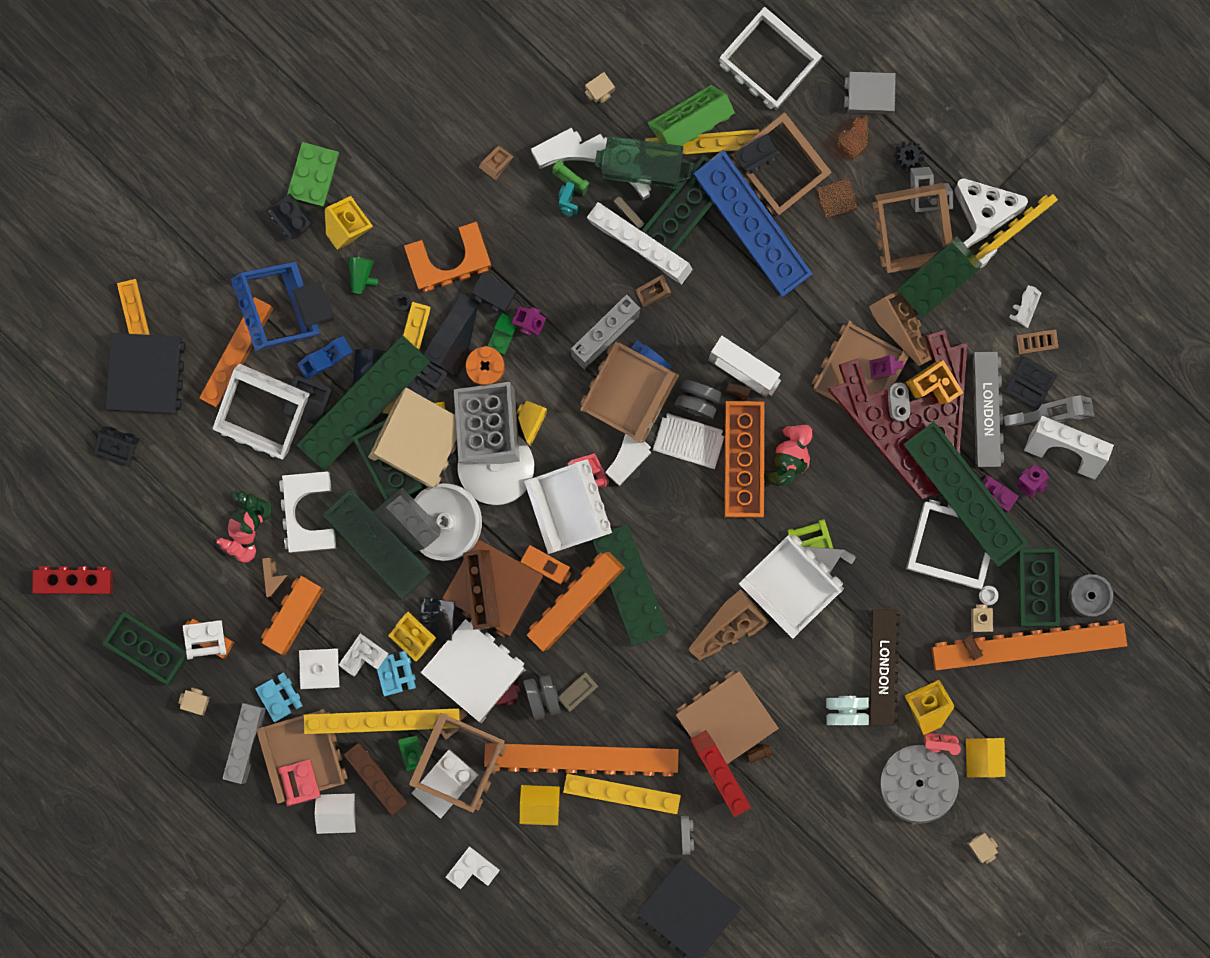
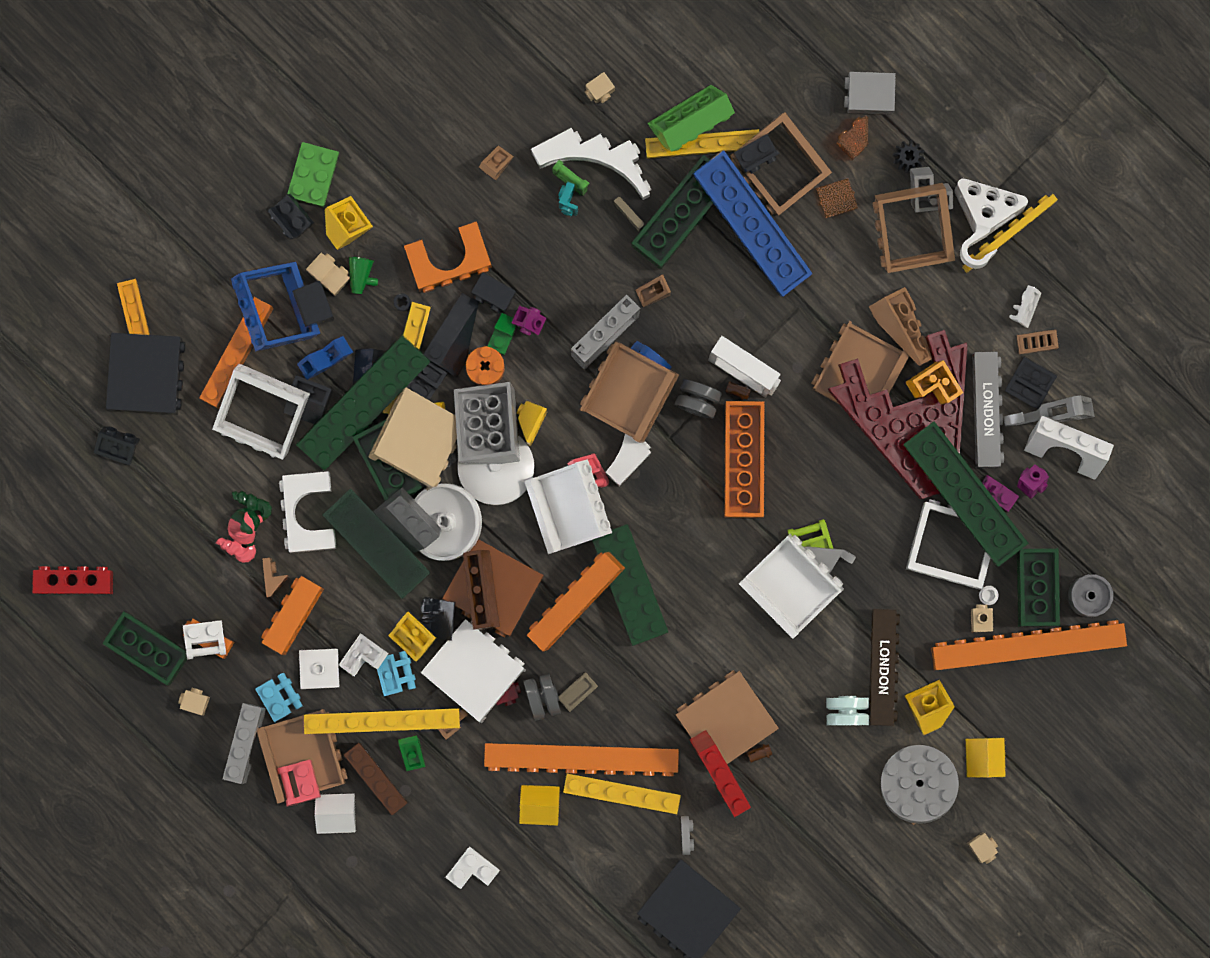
medium nougat window [409,713,507,813] -> none
white slope [412,749,479,819] -> none
orange brick [521,545,572,585] -> none
white arch [587,202,693,285] -> none
clear green container [594,136,695,189] -> none
white window [653,413,725,469] -> none
medium nougat wedge [688,590,769,660] -> none
white window [719,7,822,110] -> none
hair [764,425,812,486] -> none
magenta plate [869,355,904,380] -> none
light grey plate [888,383,910,421] -> none
dark green brick [897,236,982,318] -> none
coral plate [924,733,961,755] -> none
reddish brown pin [962,635,983,661] -> none
none -> tan brick [306,253,350,296]

